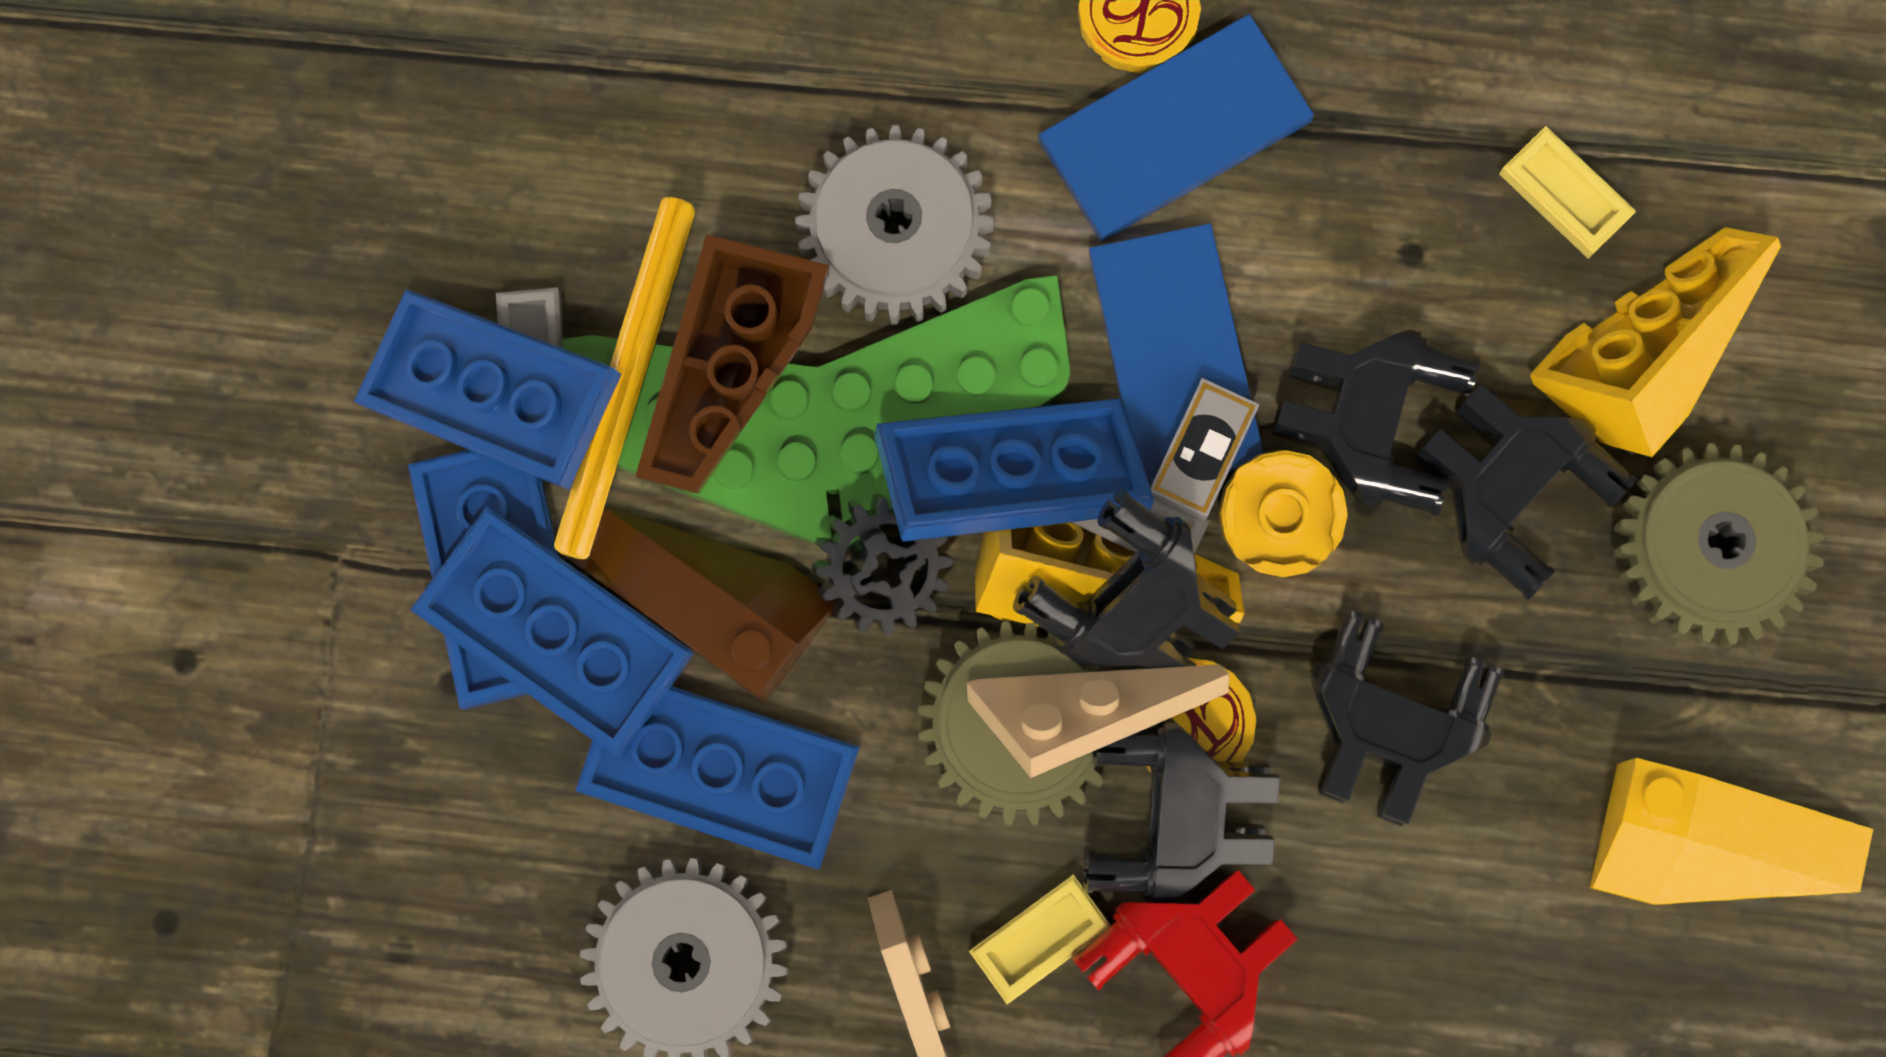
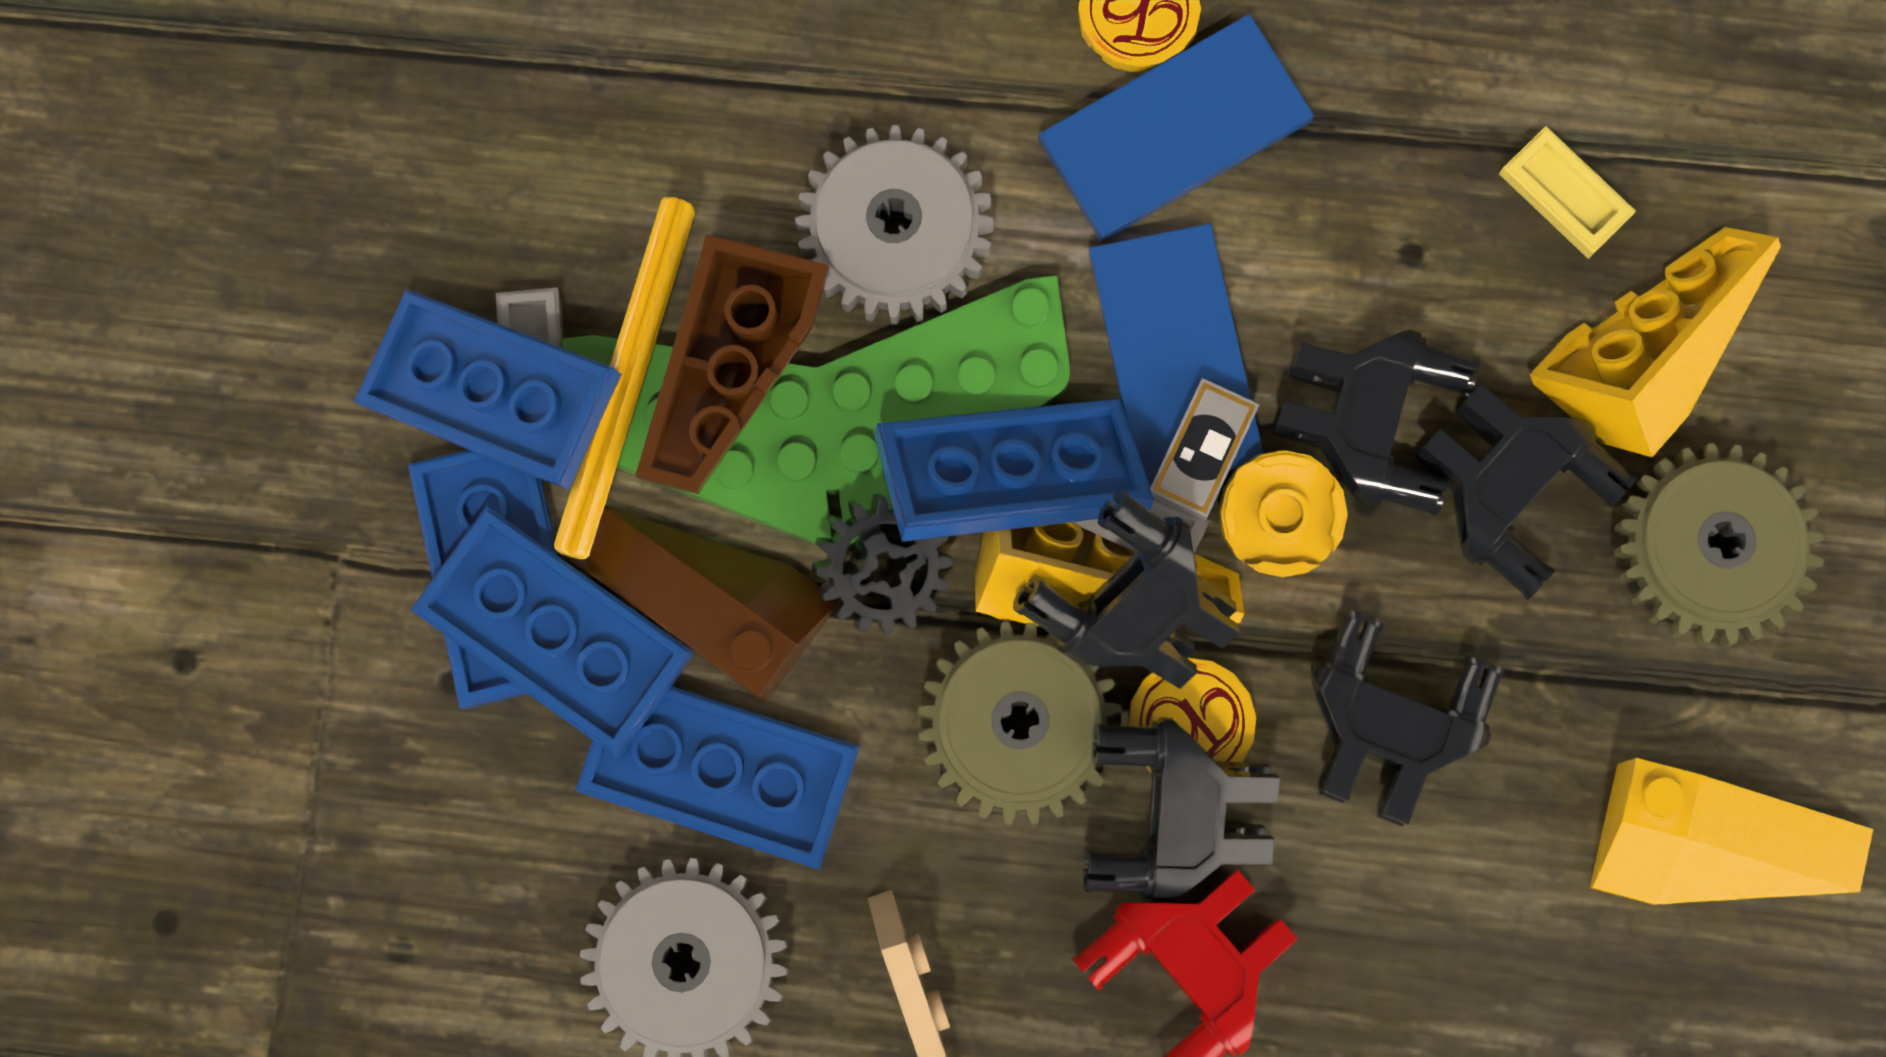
tan wing [967,664,1229,778] -> none
light yellow tile [969,874,1111,1004] -> none

